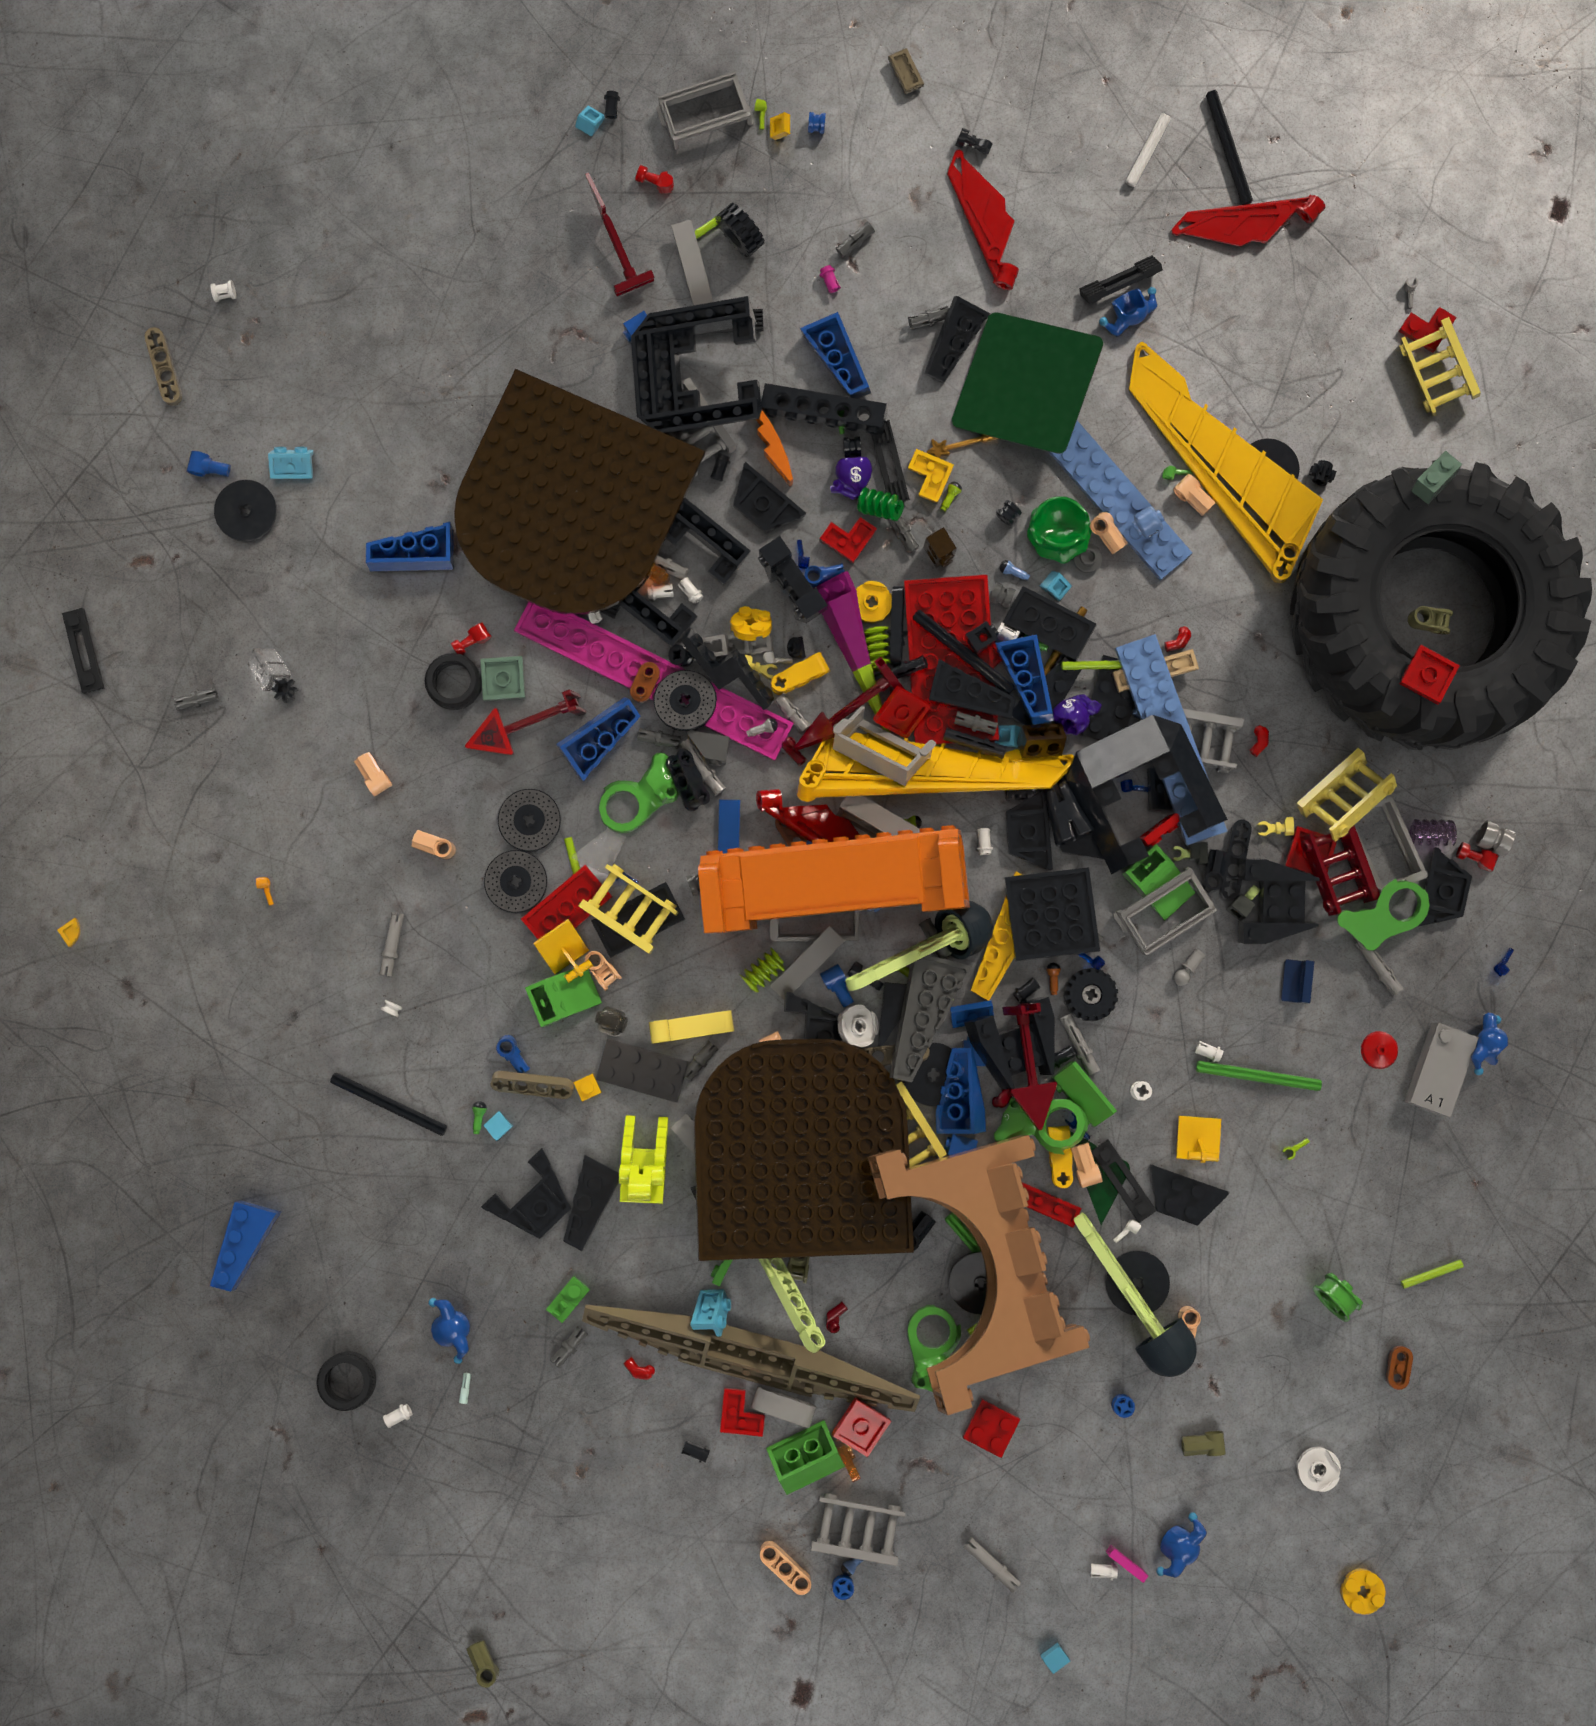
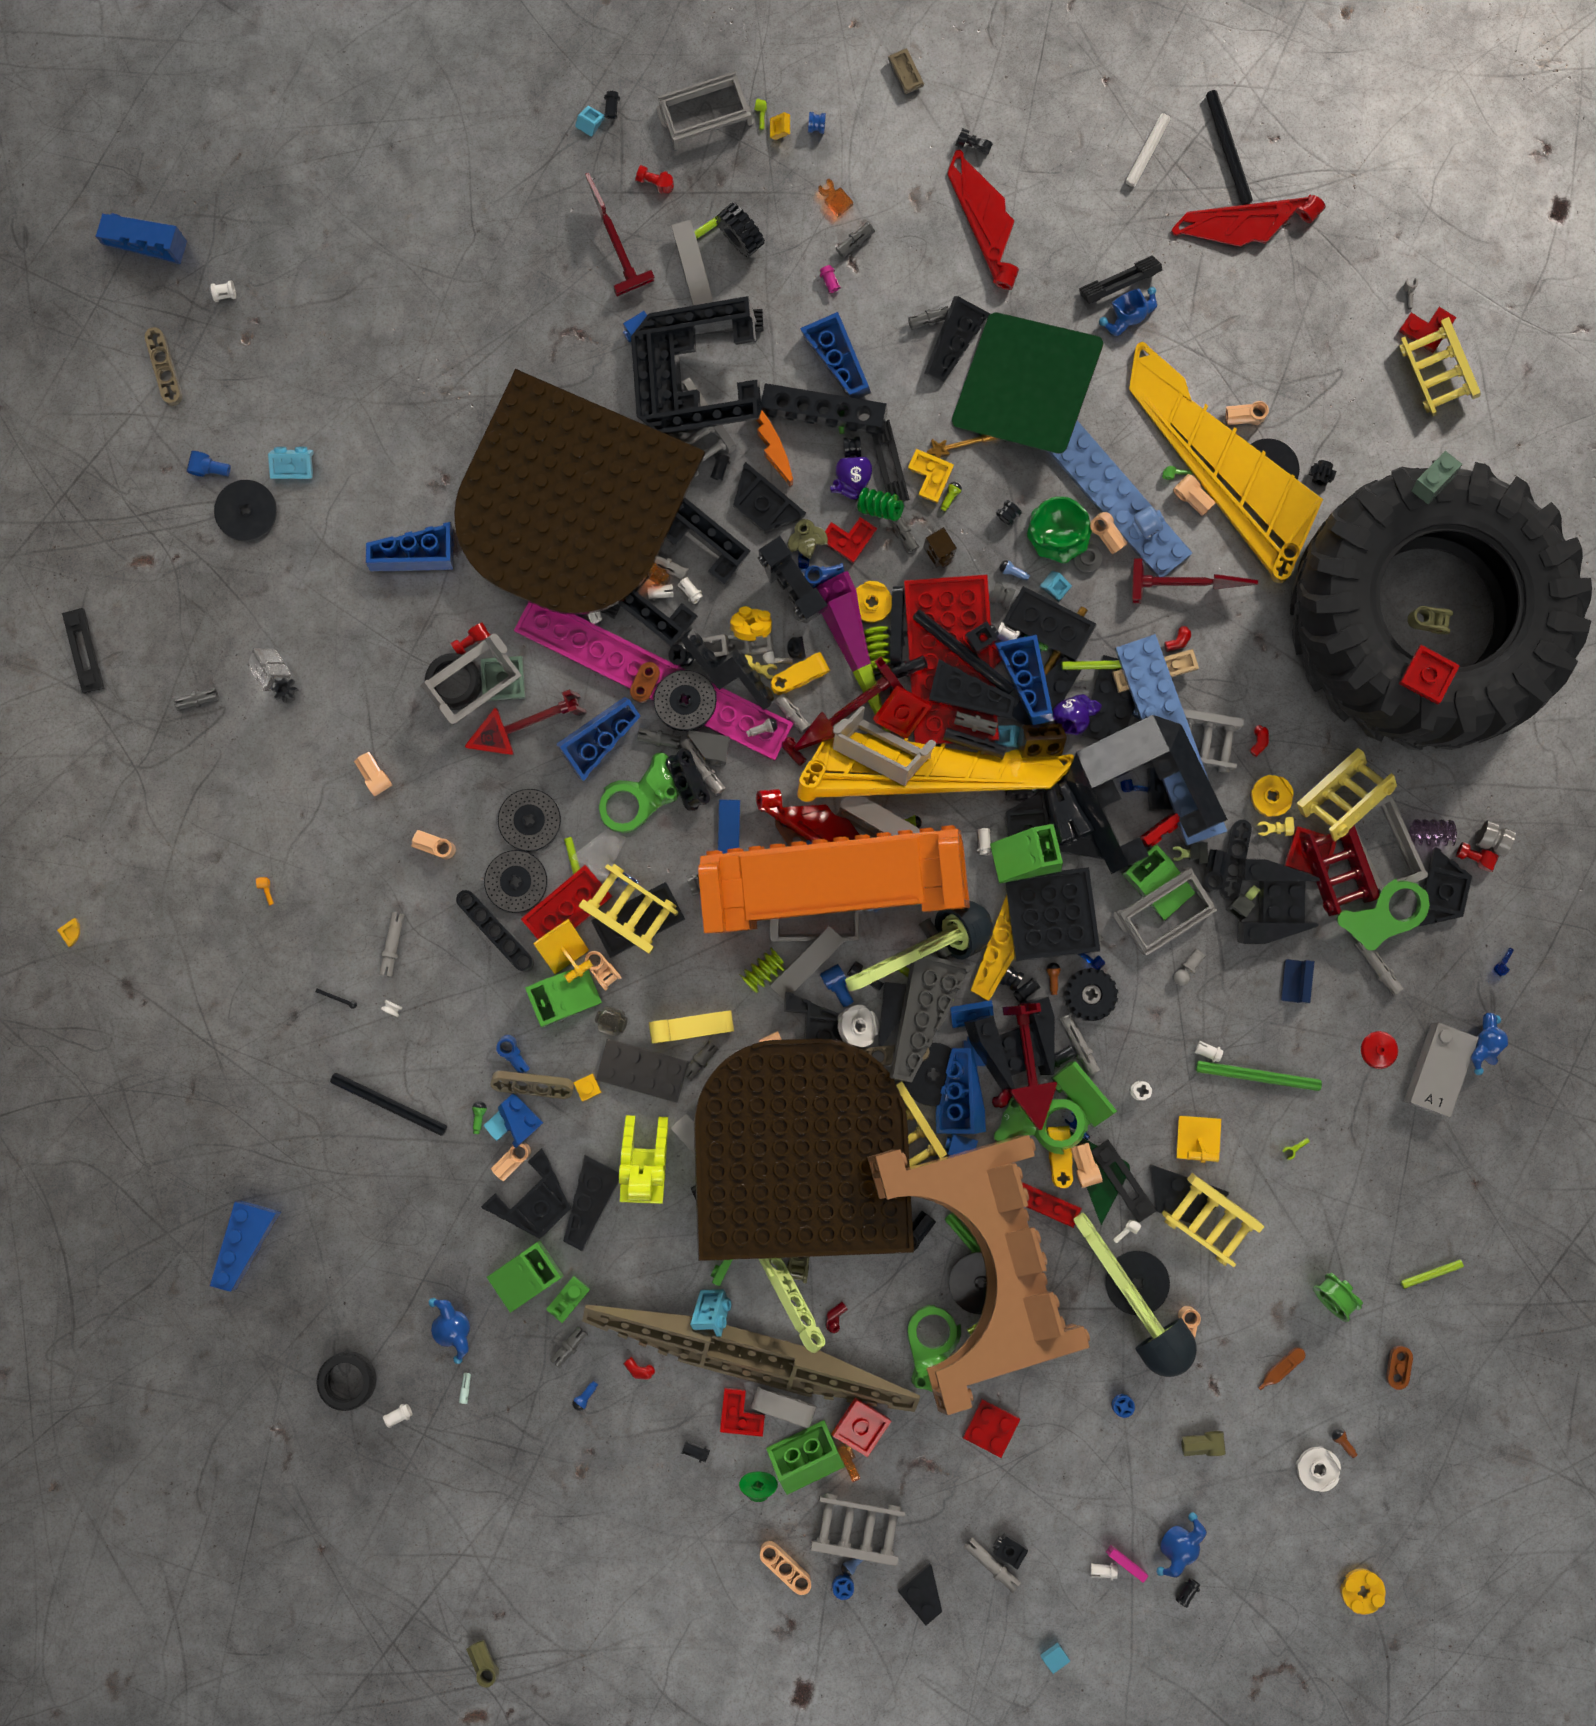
none -> blue wedge [96,213,187,264]
none -> black hinge [315,988,357,1009]
none -> light grey piece [421,633,522,727]
none -> black beam [456,890,534,972]
none -> bright green slope [487,1240,564,1313]
none -> light nougat piece [491,1142,531,1182]
none -> blue wing [498,1093,543,1148]
none -> blue piece [572,1381,598,1411]
none -> green piece [739,1471,778,1502]
none -> olive plate [788,519,828,559]
none -> clear orange plate [818,179,853,218]
none -> black wing [898,1563,942,1626]
none -> bright green slope [990,824,1063,883]
none -> black brick [993,1533,1028,1570]
none -> black wheel [999,966,1024,992]
none -> dark red piece [1132,558,1258,604]
none -> light yellow fence [1162,1173,1265,1267]
none -> black pin [1176,1578,1200,1608]
none -> light nougat piece [1225,401,1269,426]
none -> yellow plate [1250,775,1294,817]
none -> dark orange piece [1259,1347,1306,1390]
none -> dark orange piece [1332,1428,1358,1458]

